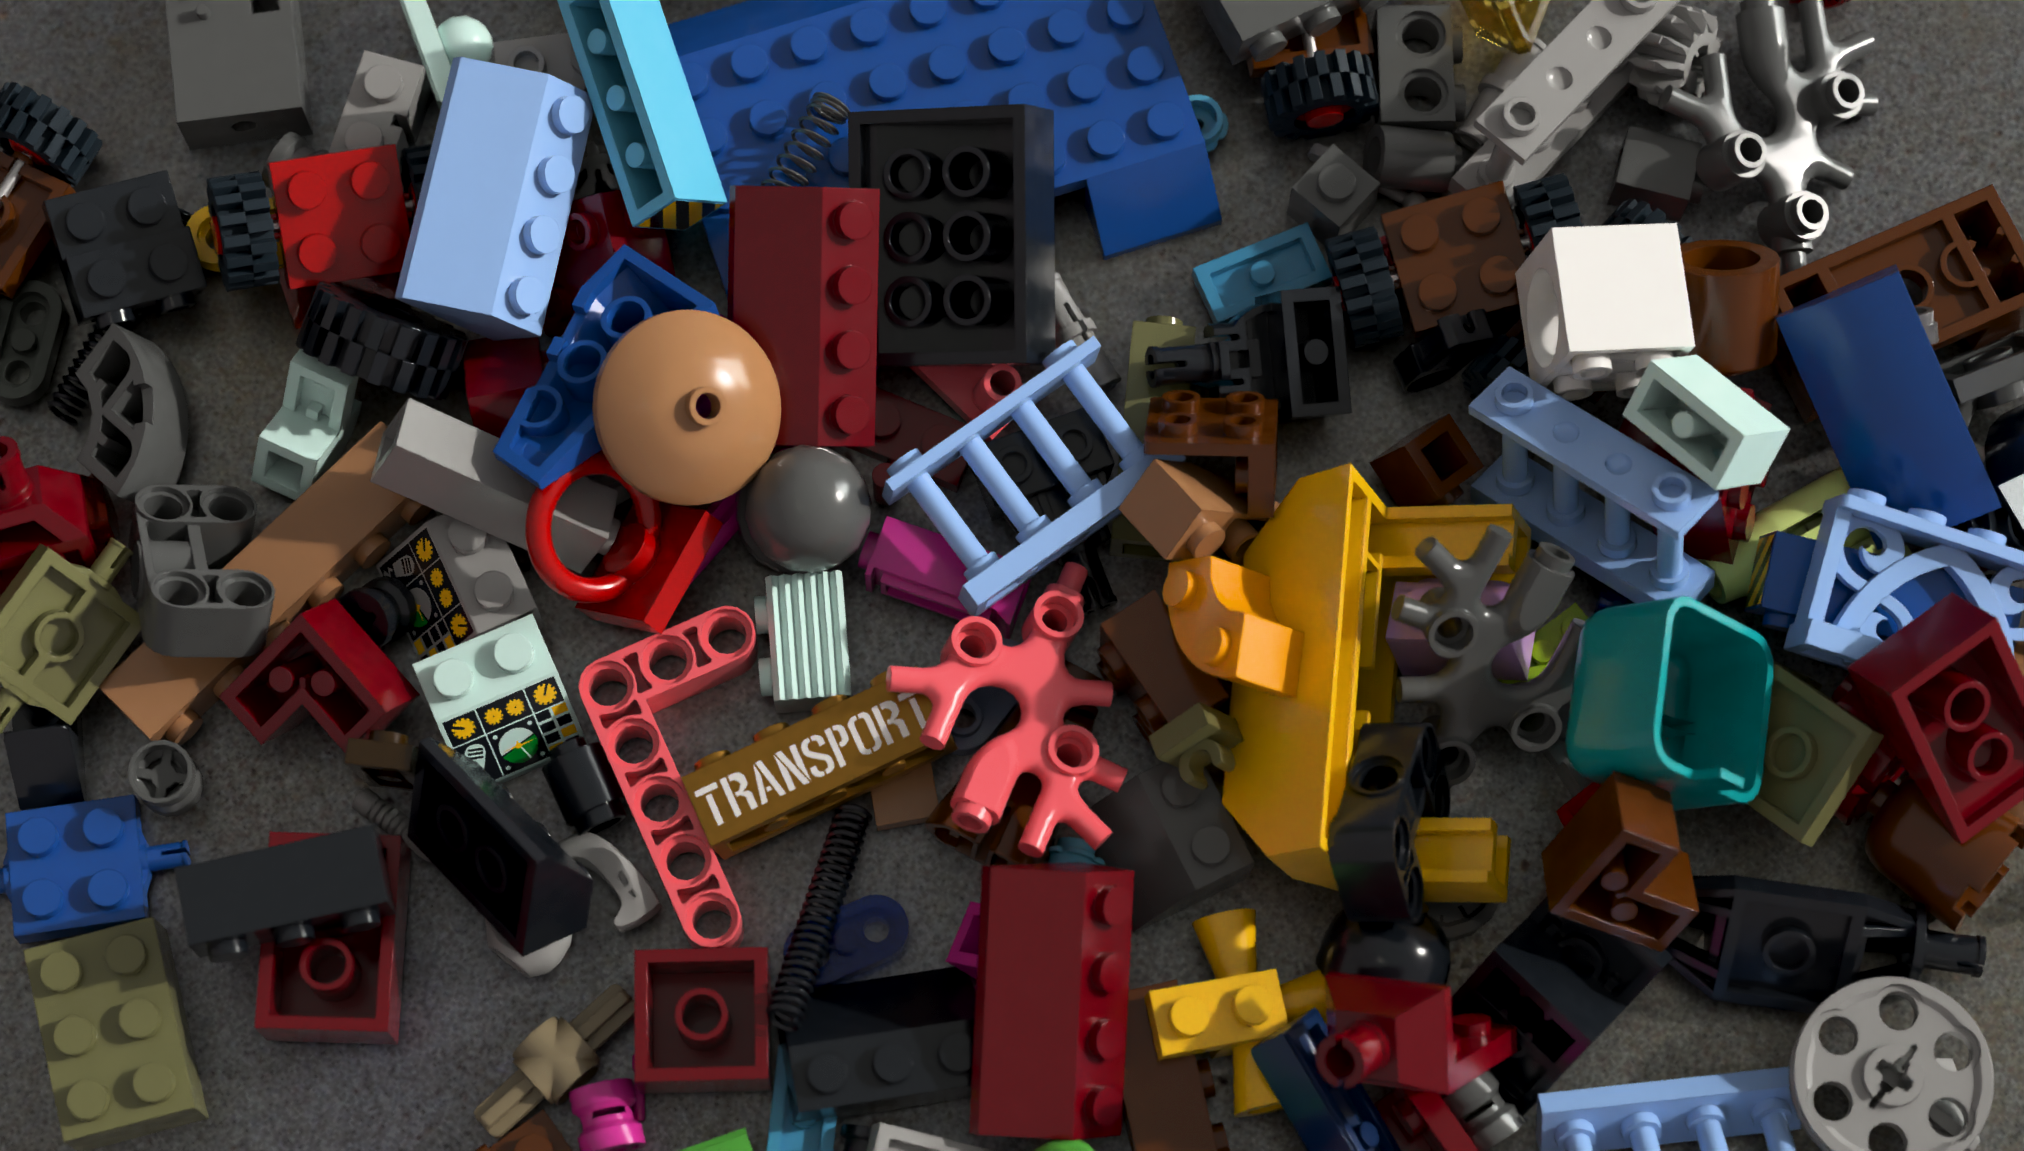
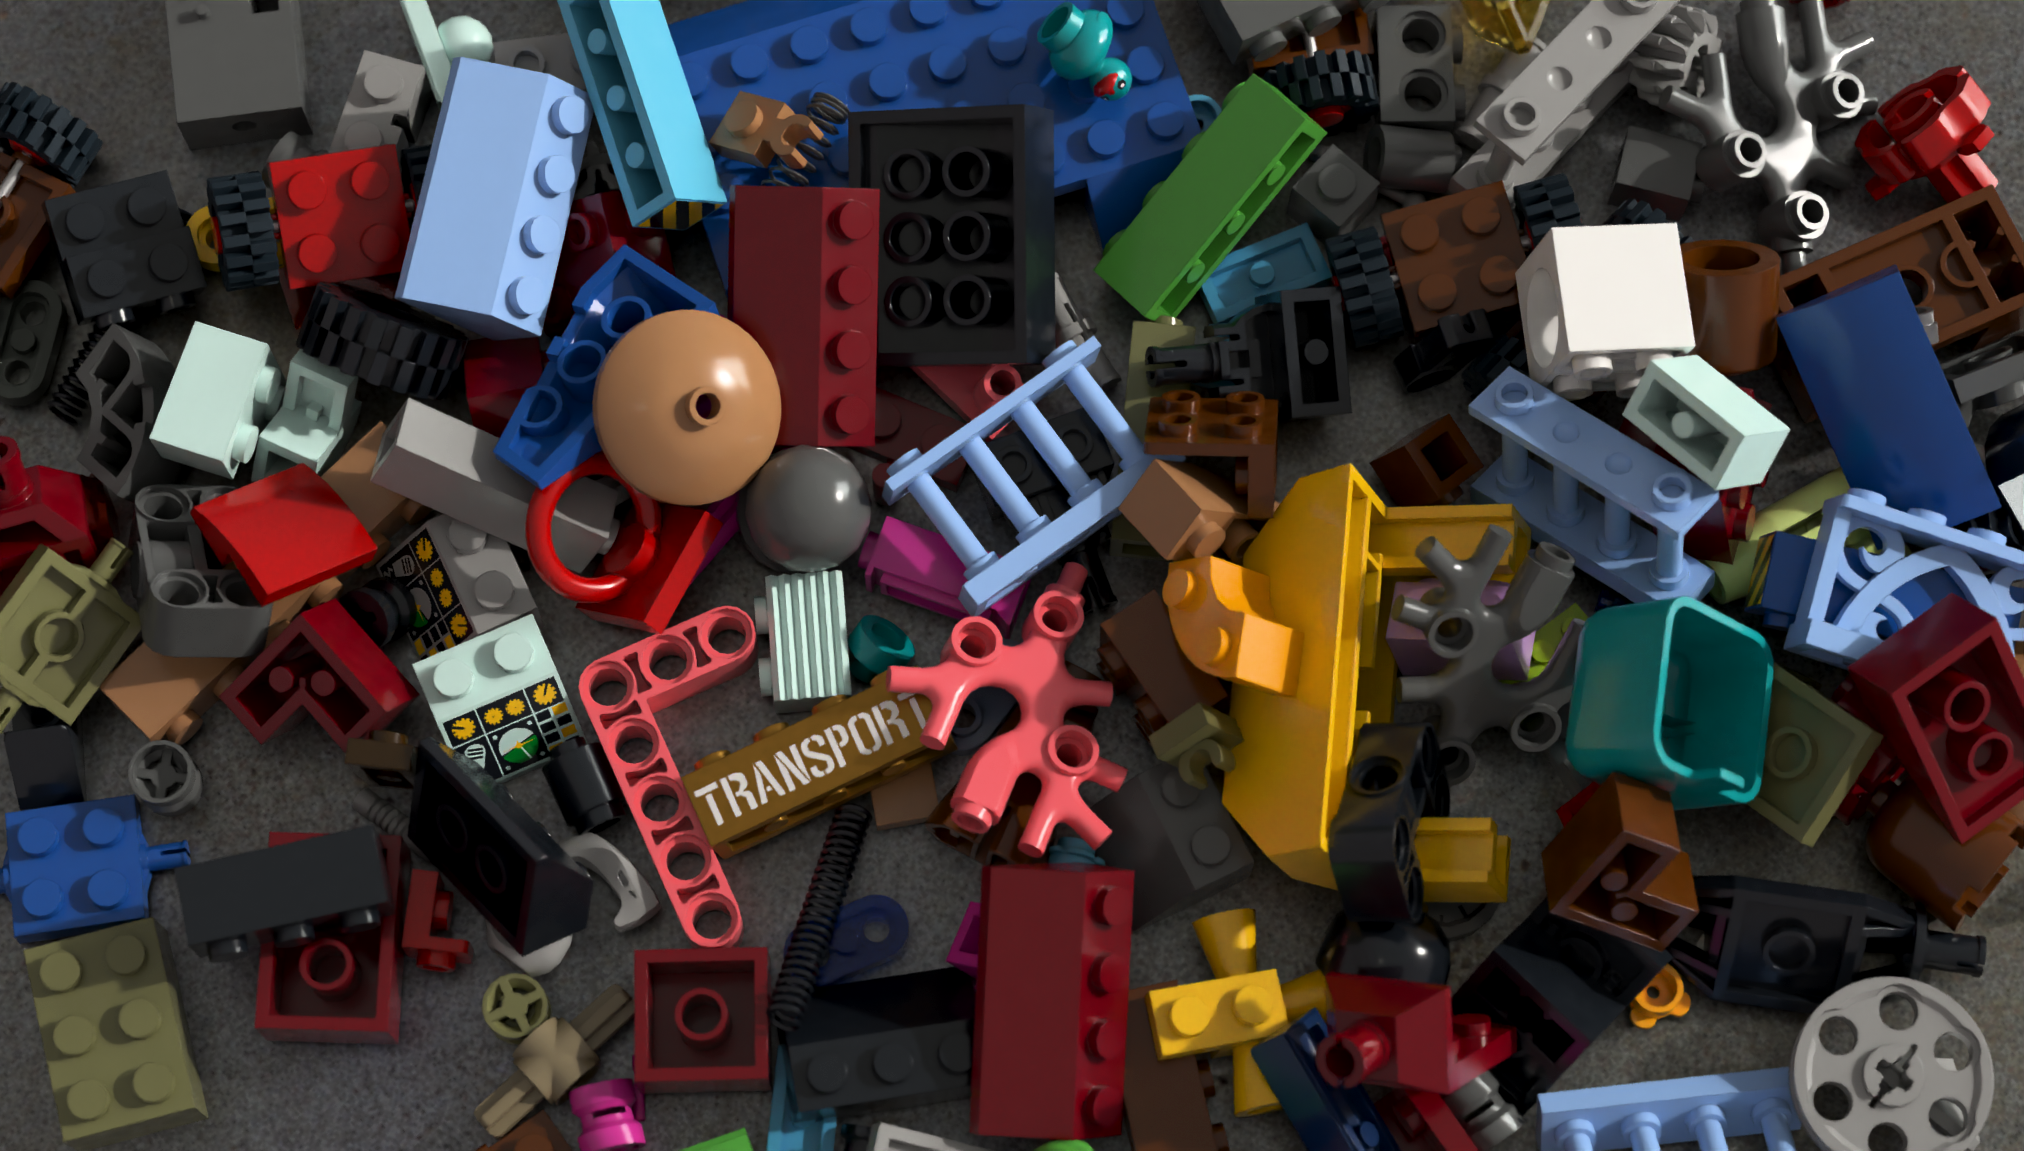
none -> light aqua brick [149,321,287,480]
none -> red slope [190,463,378,607]
none -> red bracket [401,869,474,972]
none -> olive wheel [482,973,553,1046]
none -> medium nougat plate [709,91,824,169]
none -> teal tile [847,615,915,683]
none -> teal animal [1037,2,1132,101]
none -> bright green brick [1093,74,1328,321]
none -> light orange plate [1629,963,1691,1030]
none -> red piece [1855,65,1998,204]

